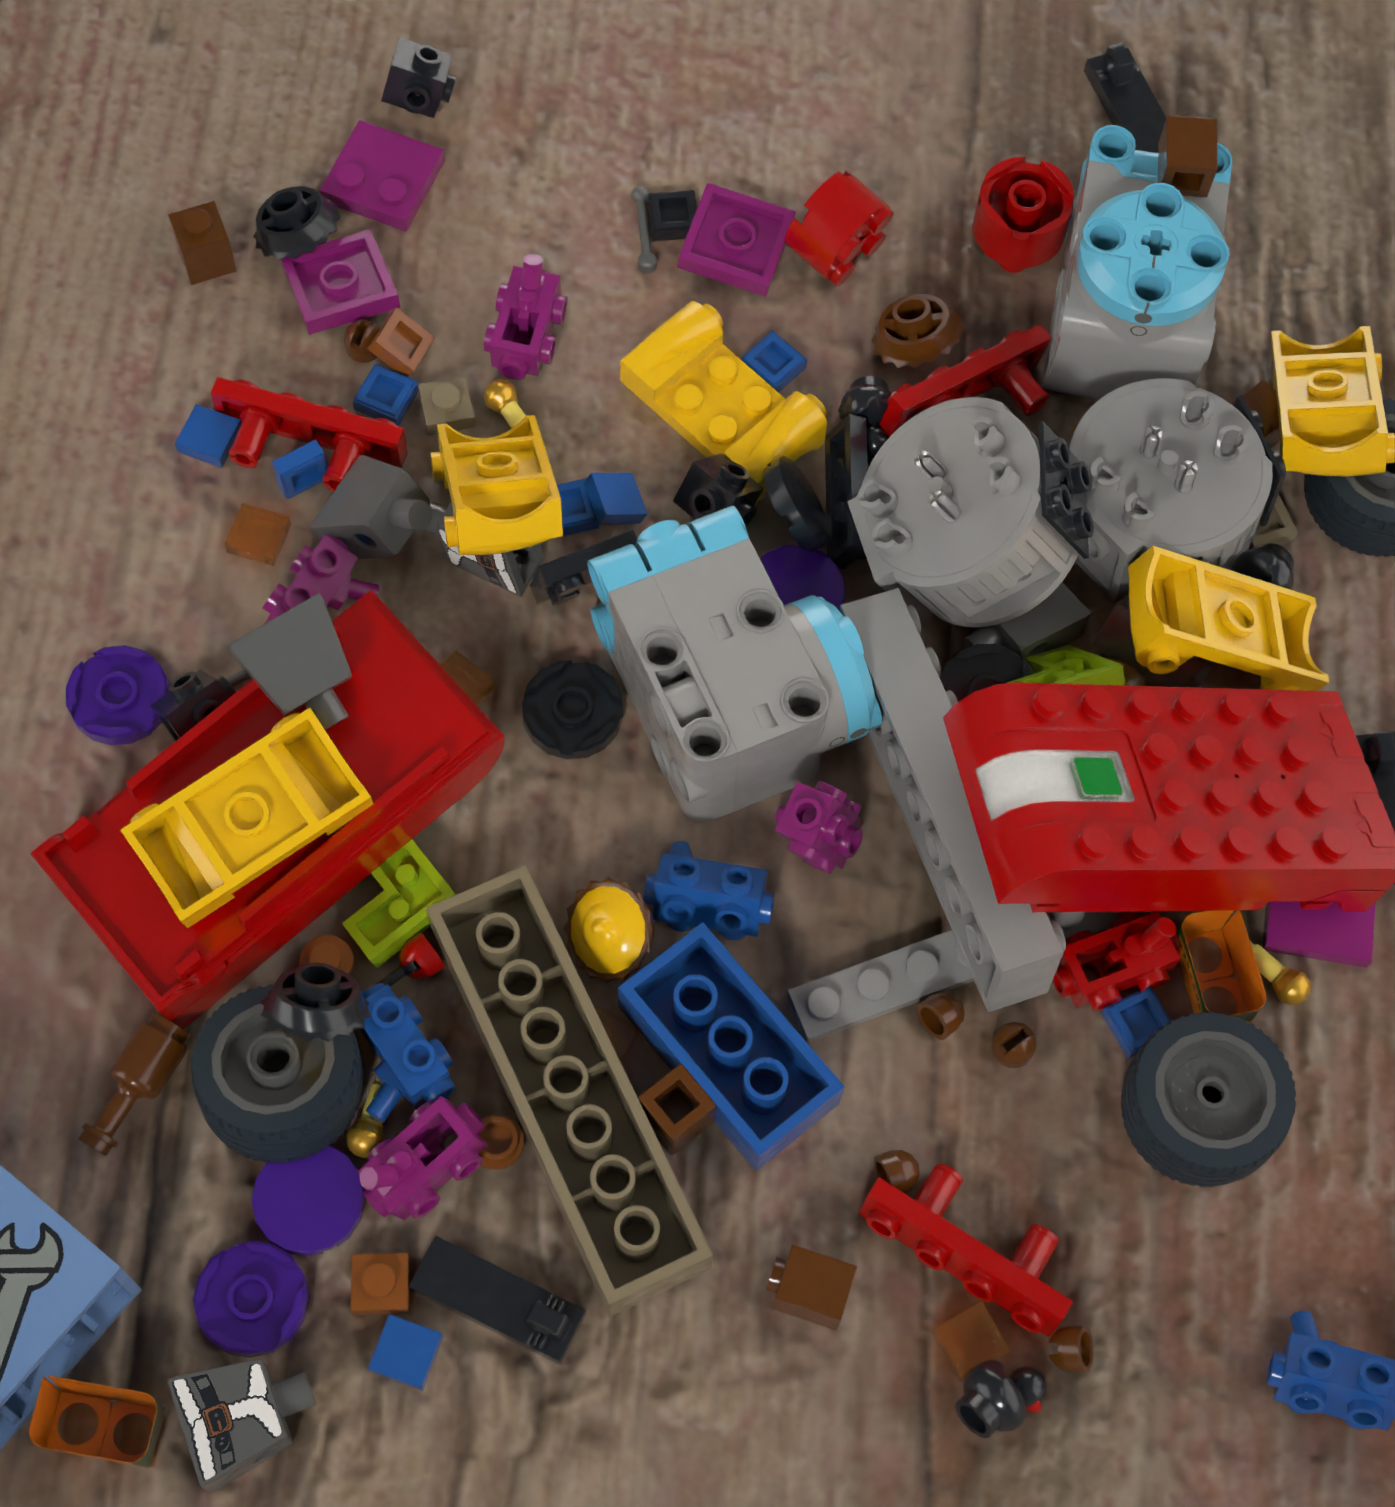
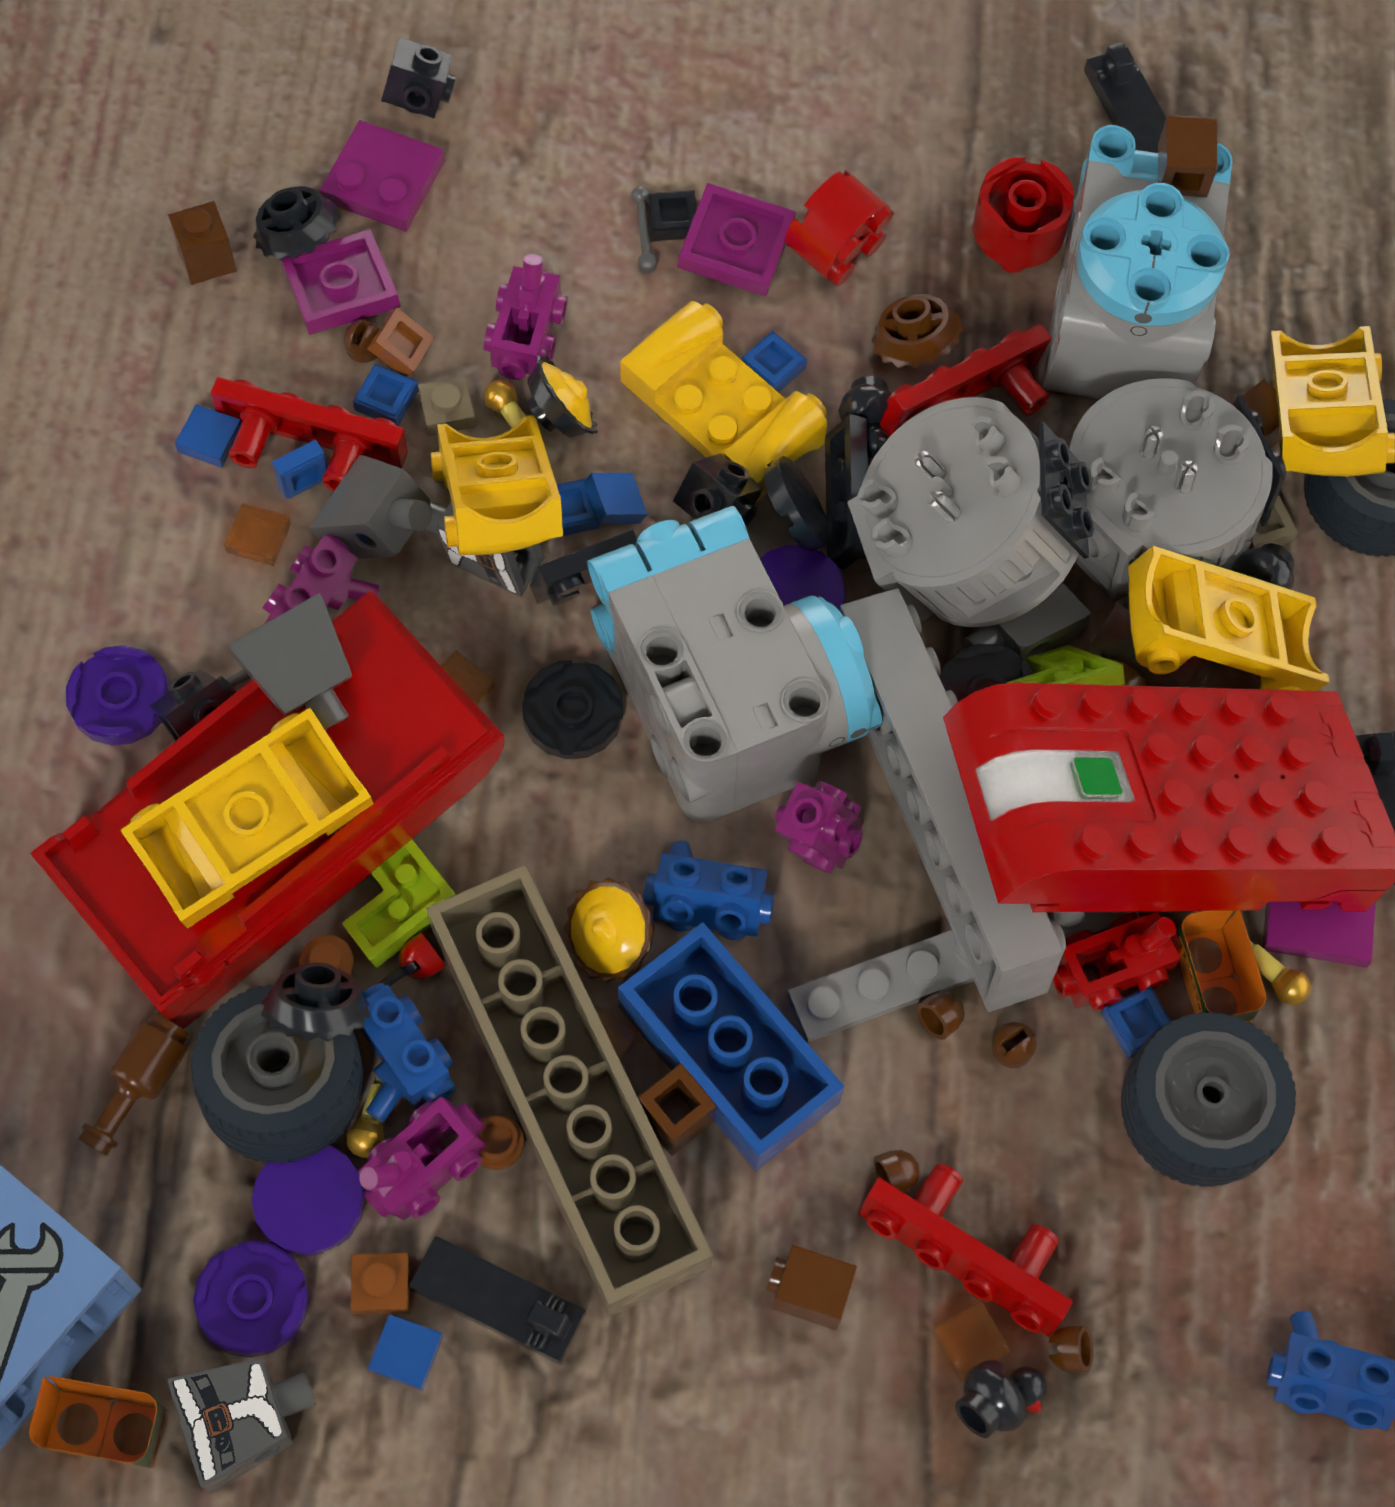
none -> piece [527,356,598,438]

